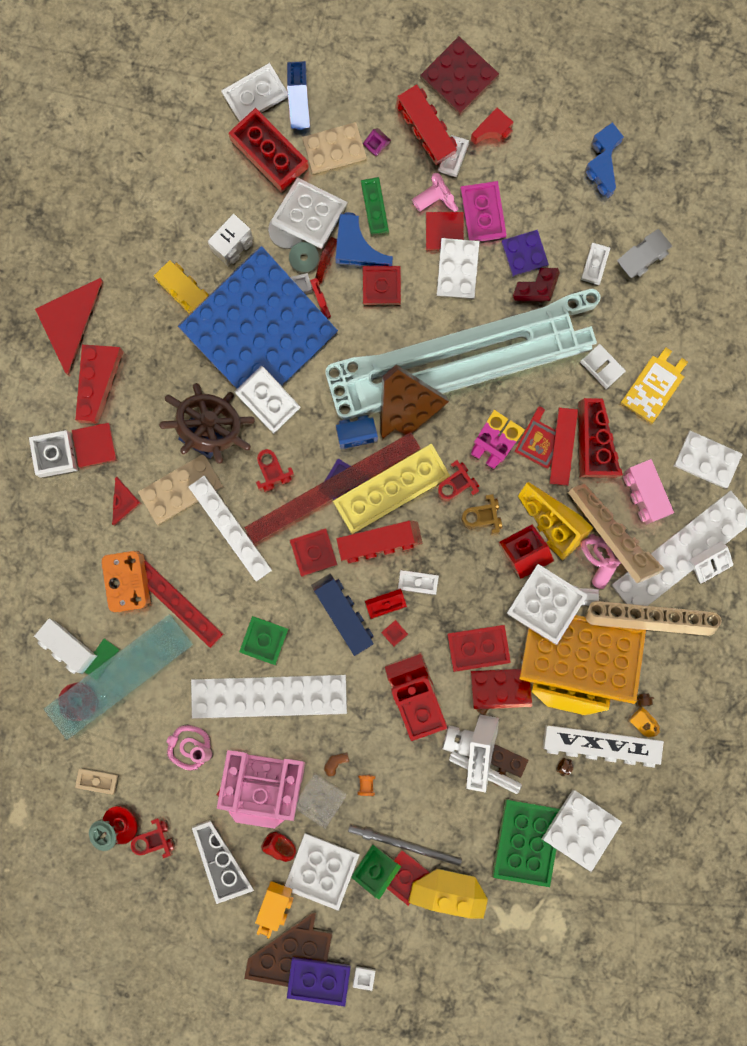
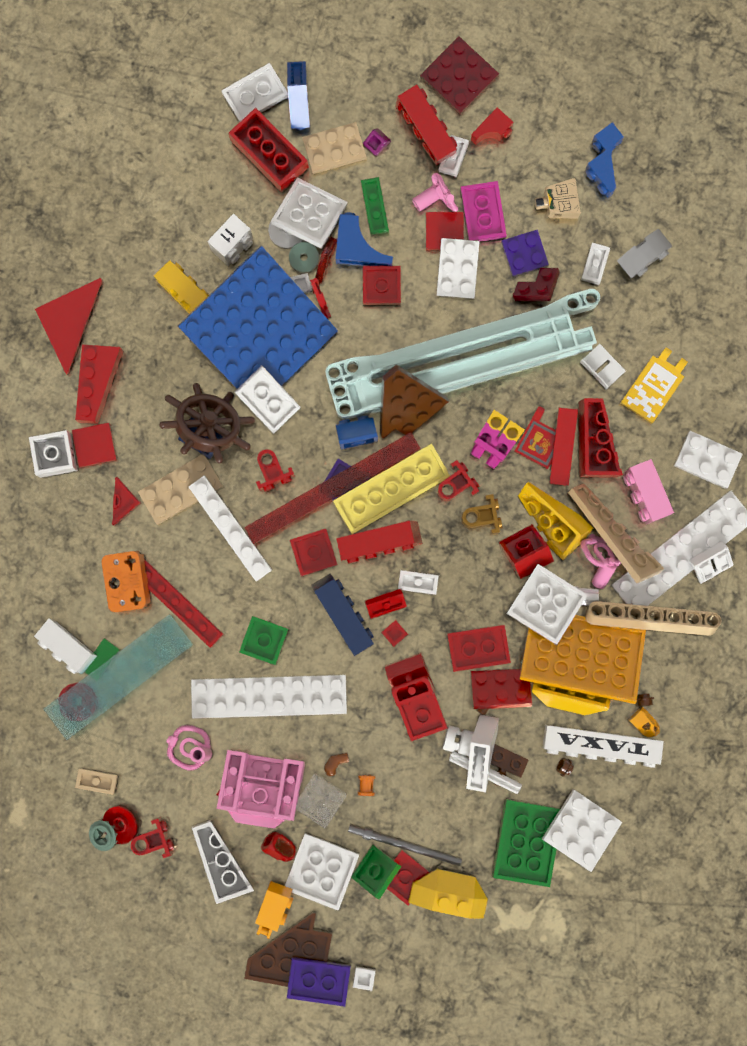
none -> tan torso [535,178,581,219]

